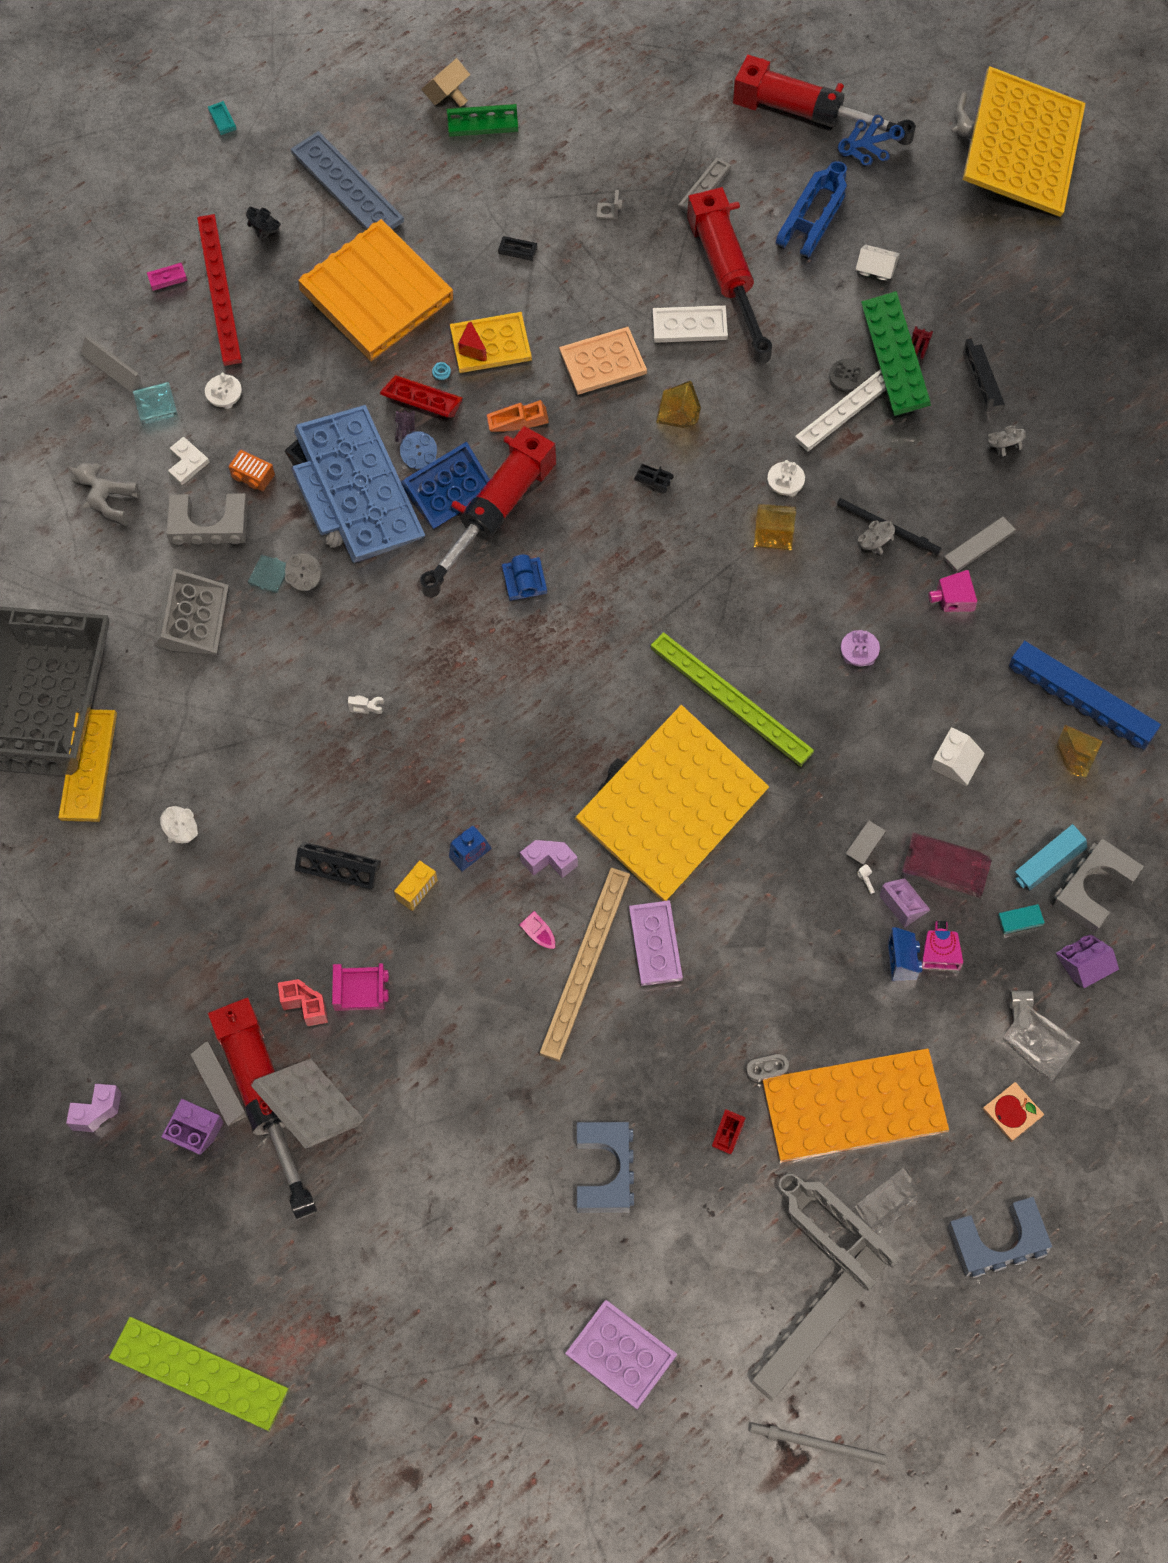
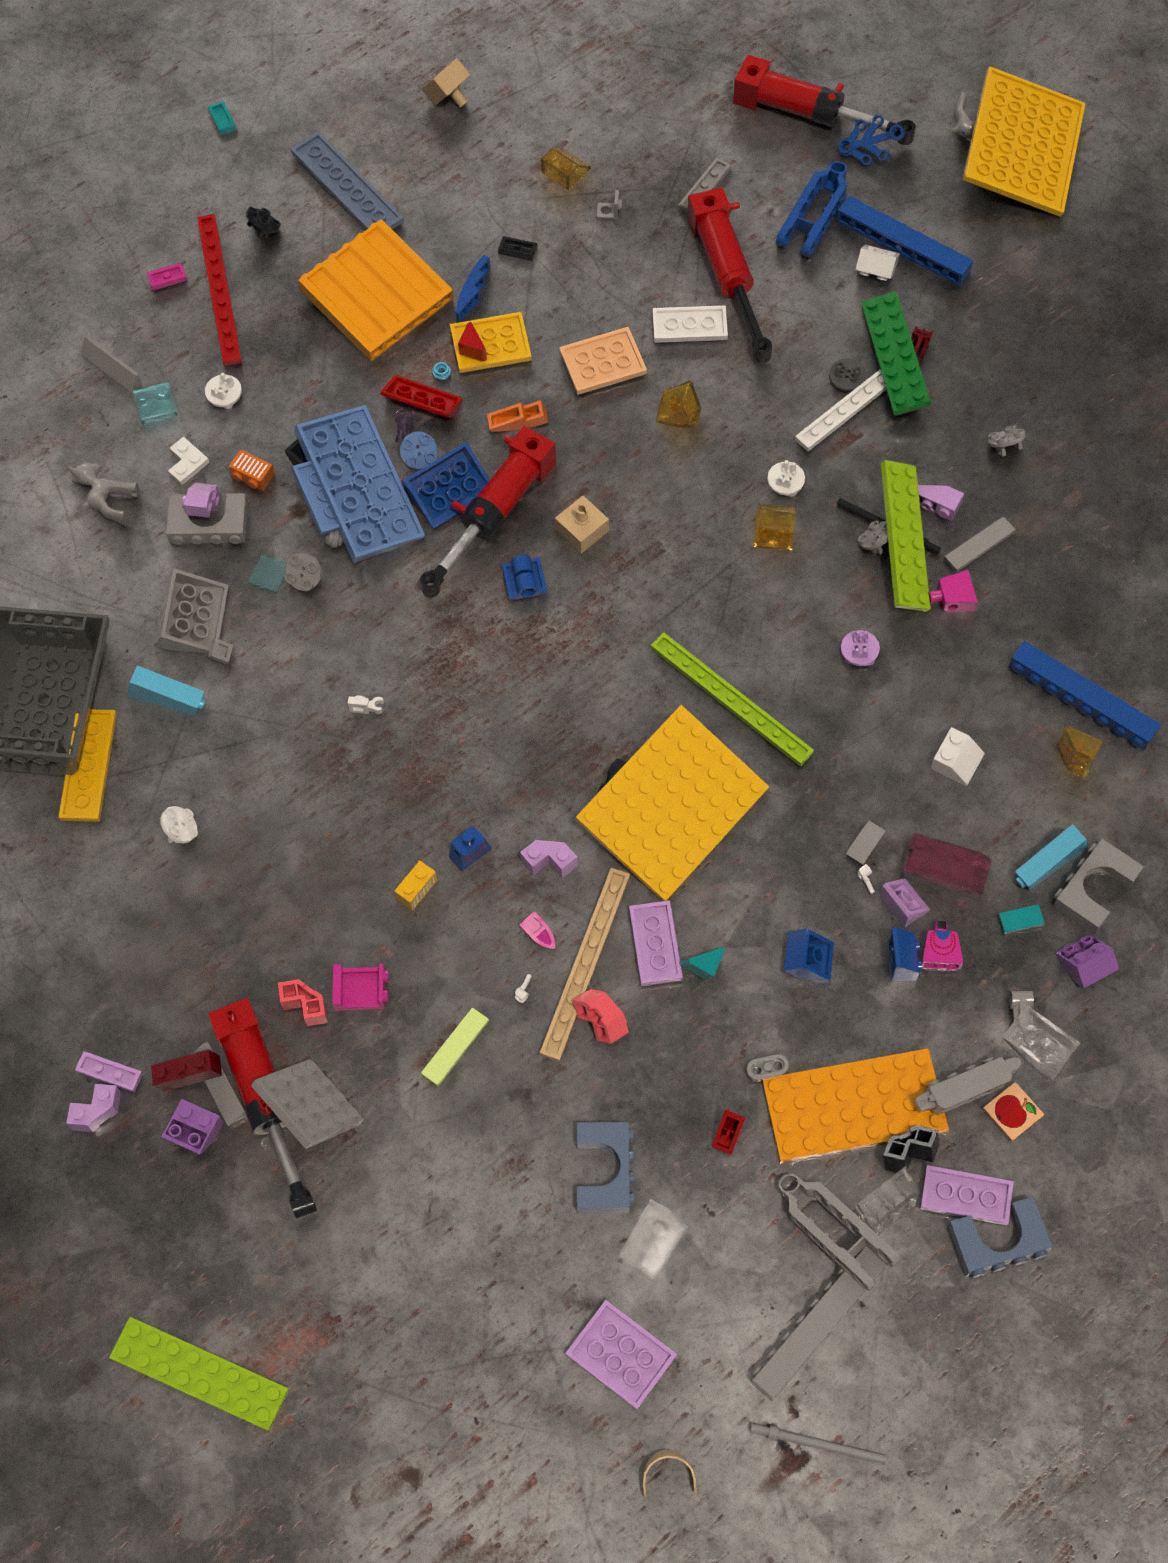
black fence [294,842,381,889] -> none
green fence [447,104,518,137] -> none
black arm [634,463,674,493] -> none
black fence [963,338,1005,412] -> none
none -> lavender plate [75,1051,143,1093]
none -> medium azure slope [127,665,206,715]
none -> dark red brick [151,1050,222,1091]
none -> lavender brick [182,483,221,518]
none -> light grey plate [208,638,233,664]
none -> yellowish green tile [421,1008,489,1087]
none -> blue slope [455,255,491,323]
none -> white hand [515,974,532,1003]
none -> clear yellow slope [541,148,591,190]
none -> tan brick [555,496,609,554]
none -> coral brick [573,989,629,1044]
none -> clear slope [618,1199,689,1283]
none -> tan piece [642,1450,697,1497]
none -> teal slope [679,947,725,980]
none -> blue slope [784,928,834,982]
none -> blue brick [836,196,973,286]
none -> lime plate [881,460,931,612]
none -> black brick [883,1125,939,1175]
none -> light grey hinge [913,1057,1022,1115]
none -> lavender slope [918,485,964,521]
none -> lavender plate [920,1165,1014,1226]

